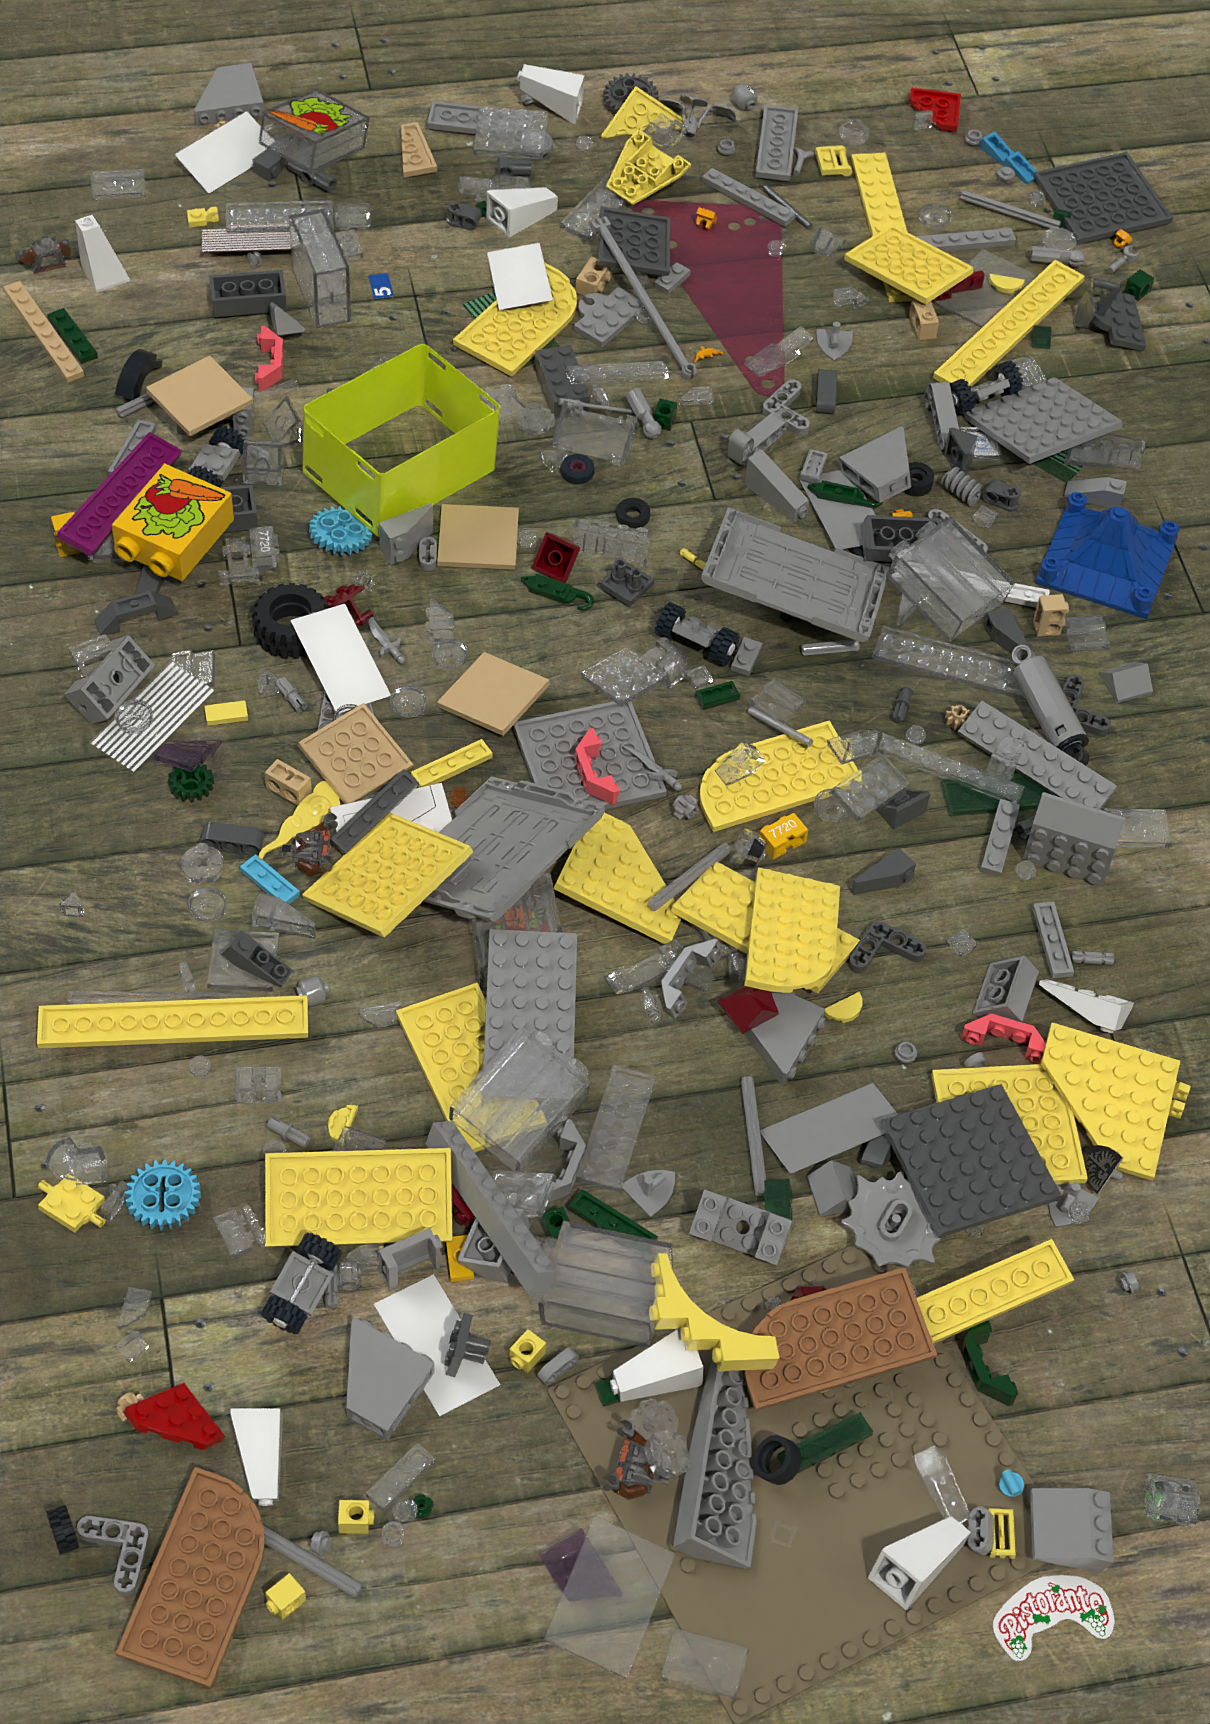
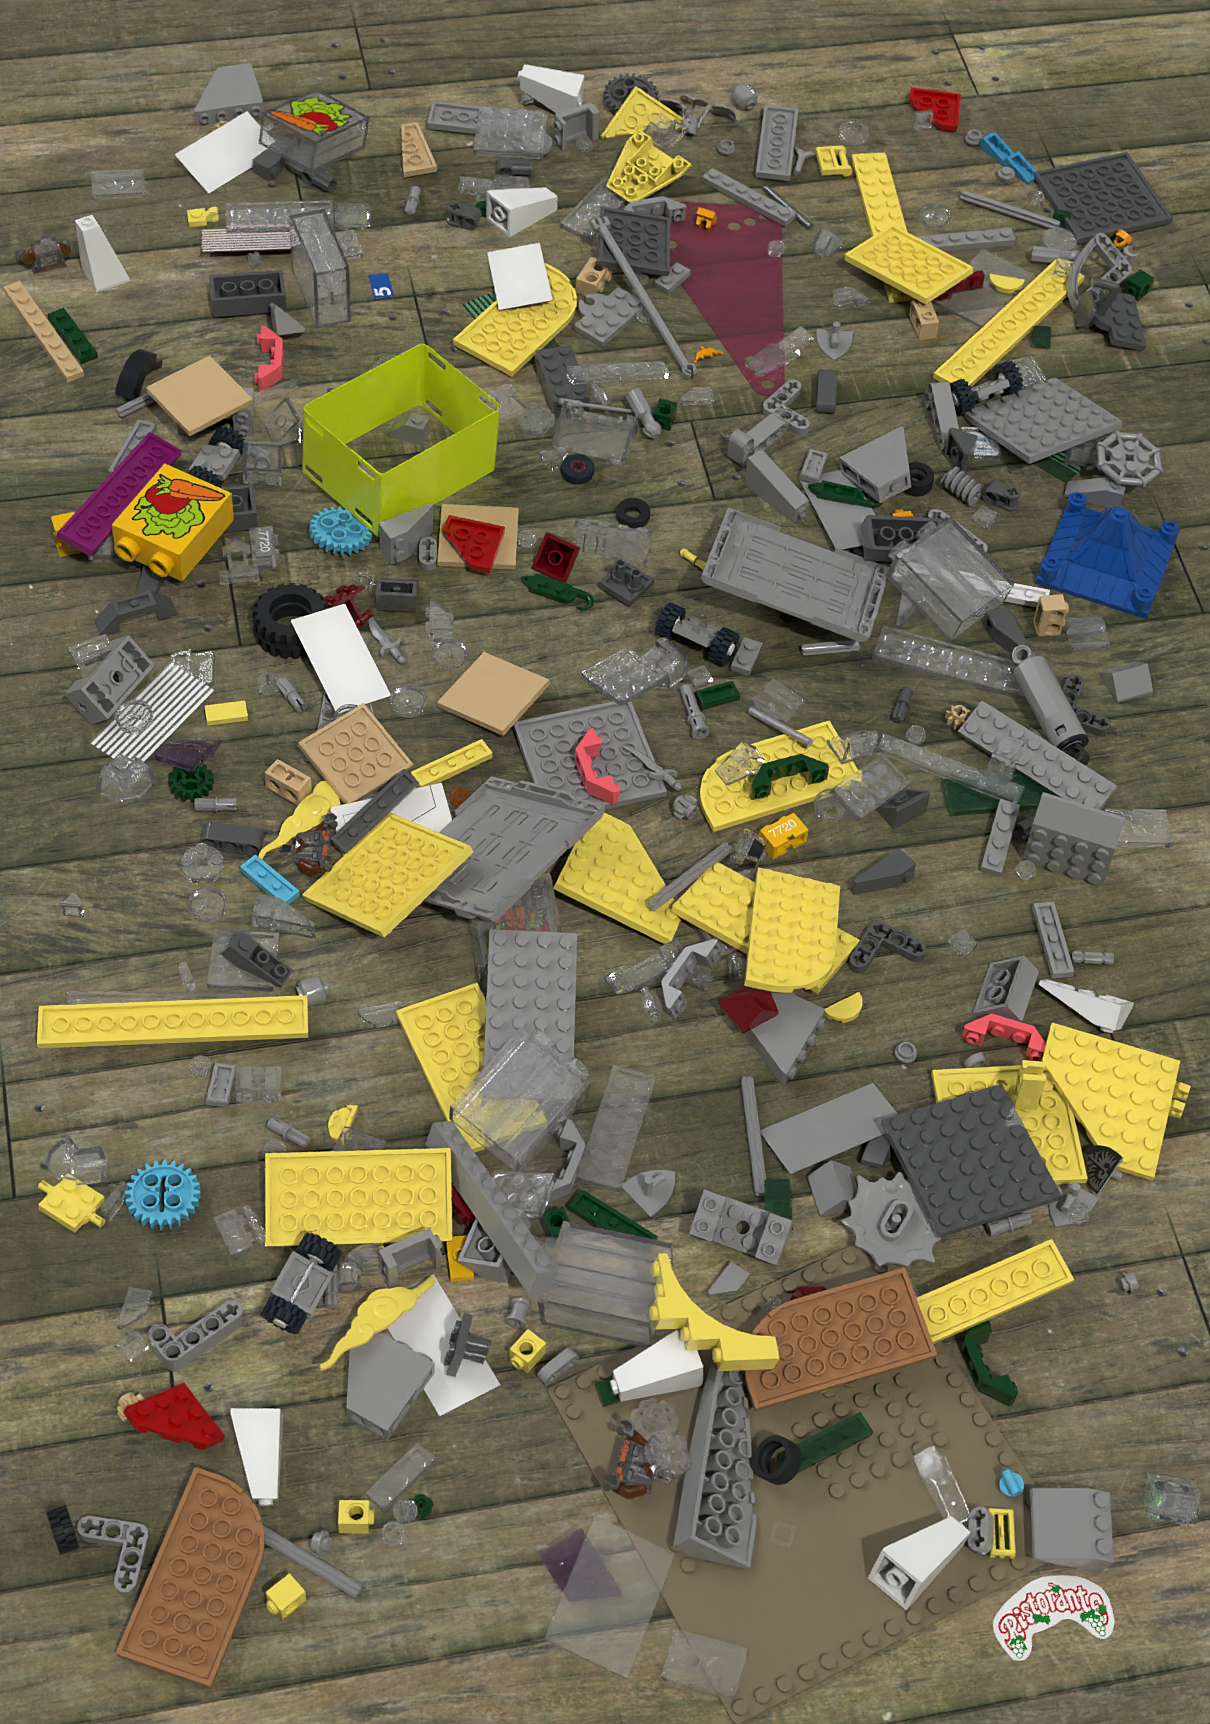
none -> clear brick [96,753,155,802]
none -> light grey beam [148,1300,244,1371]
none -> light grey axle [194,796,236,813]
none -> light grey plate [206,1063,238,1108]
none -> light yellow piece [320,1276,436,1370]
none -> flat silver slope [376,578,419,612]
none -> light grey slope [388,412,430,446]
none -> light grey axle [405,186,421,216]
none -> red plate [444,515,505,574]
none -> light grey bush [505,1297,532,1329]
none -> light grey panel [553,102,600,151]
none -> light grey slope [624,196,686,223]
none -> light grey pin [679,684,710,739]
none -> light grey tile [707,1262,750,1298]
none -> dark green slope [749,754,829,800]
none -> light grey axle [986,1212,1032,1237]
none -> light yellow piece [1013,1060,1046,1110]
none -> clear plate [1053,258,1073,279]
none -> light grey beam [1067,233,1132,313]
none -> light grey plate [1096,430,1163,488]

